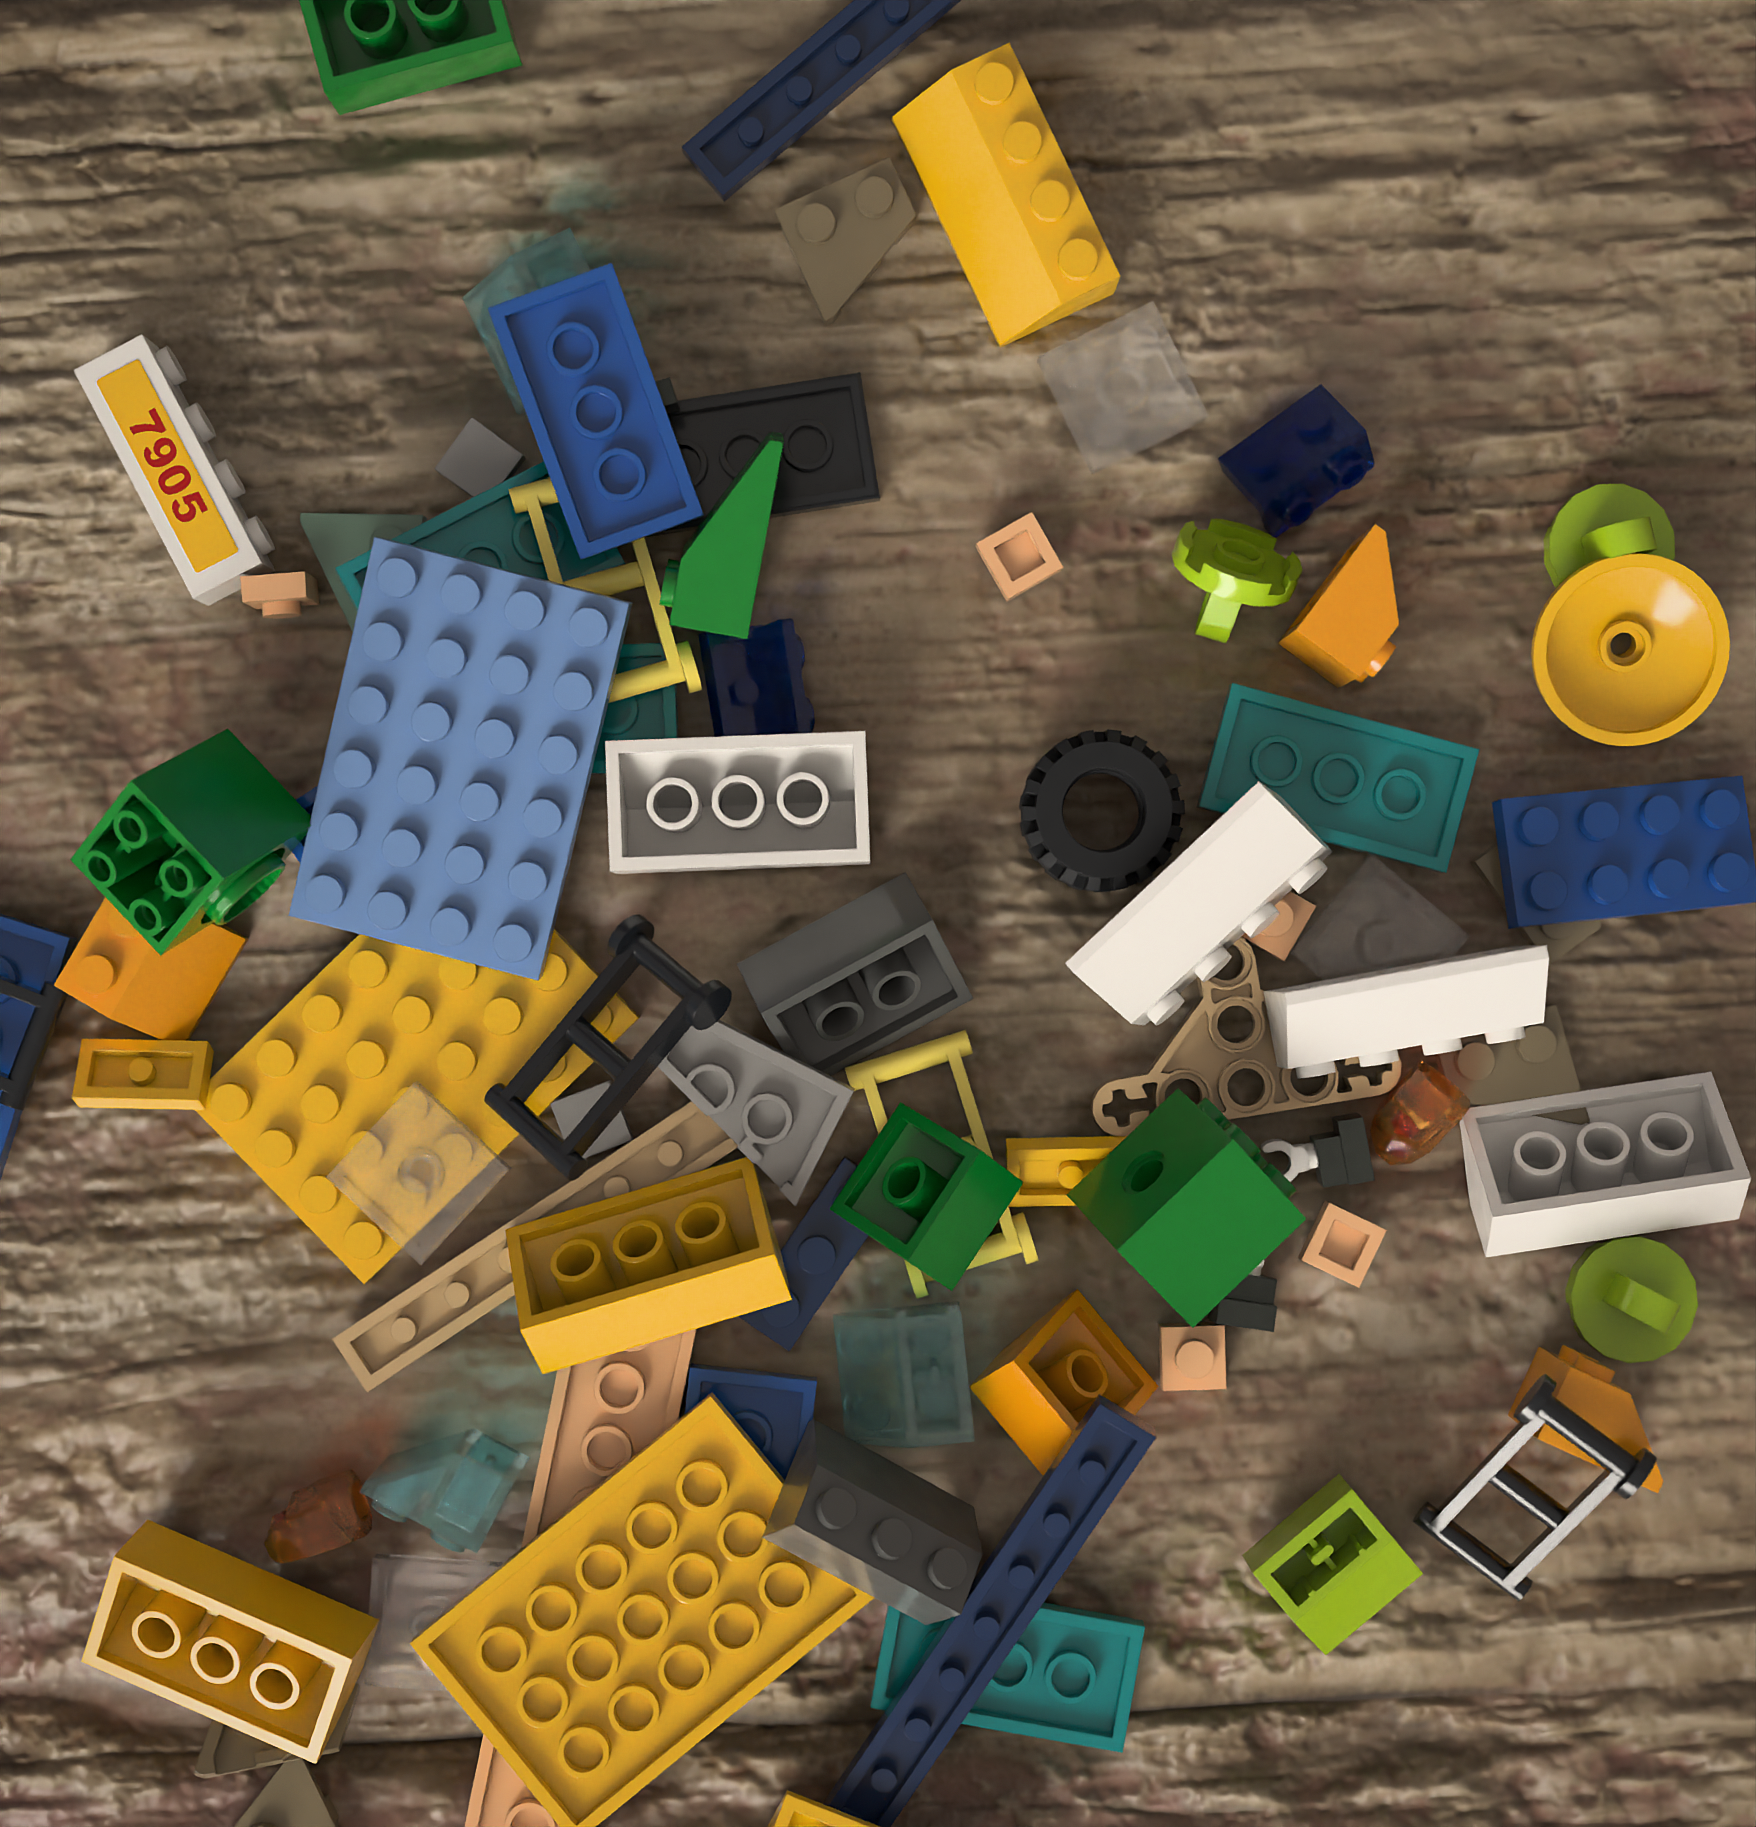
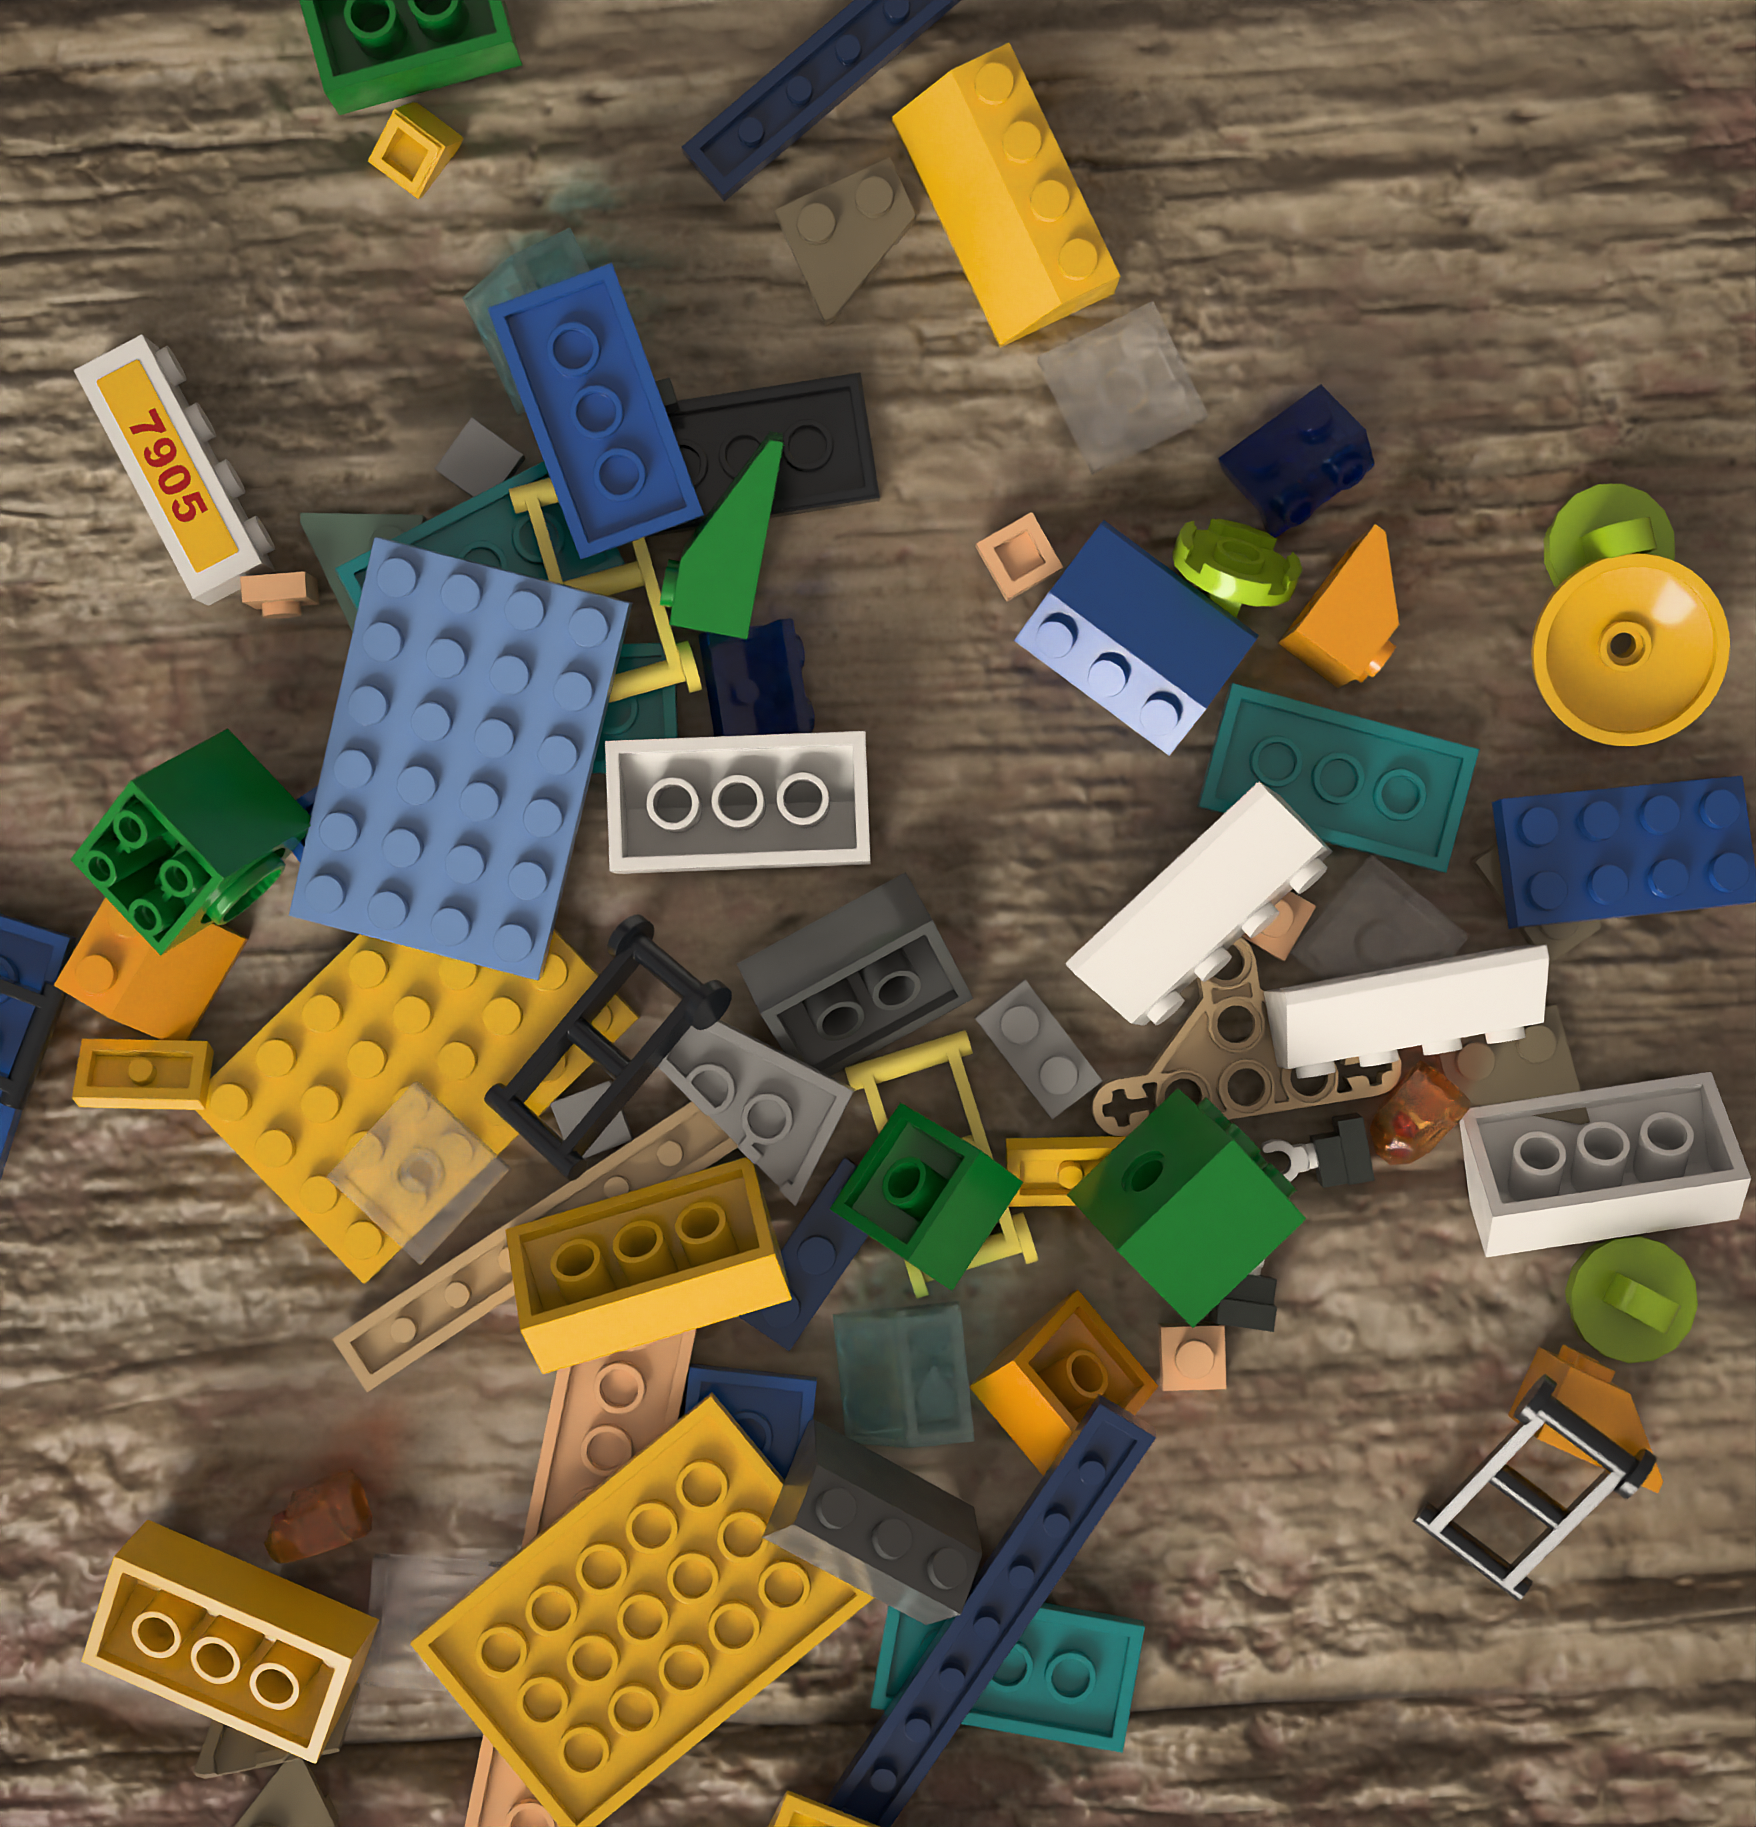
clear light blue slope [360,1428,530,1553] -> none
black tyre [1019,729,1185,892] -> none
lime slope [1242,1474,1423,1655] -> none
light nougat plate [1298,1200,1387,1288] -> none
none -> yellow slope [368,102,464,199]
none -> light grey plate [974,979,1102,1119]
none -> blue slope [1014,520,1259,756]

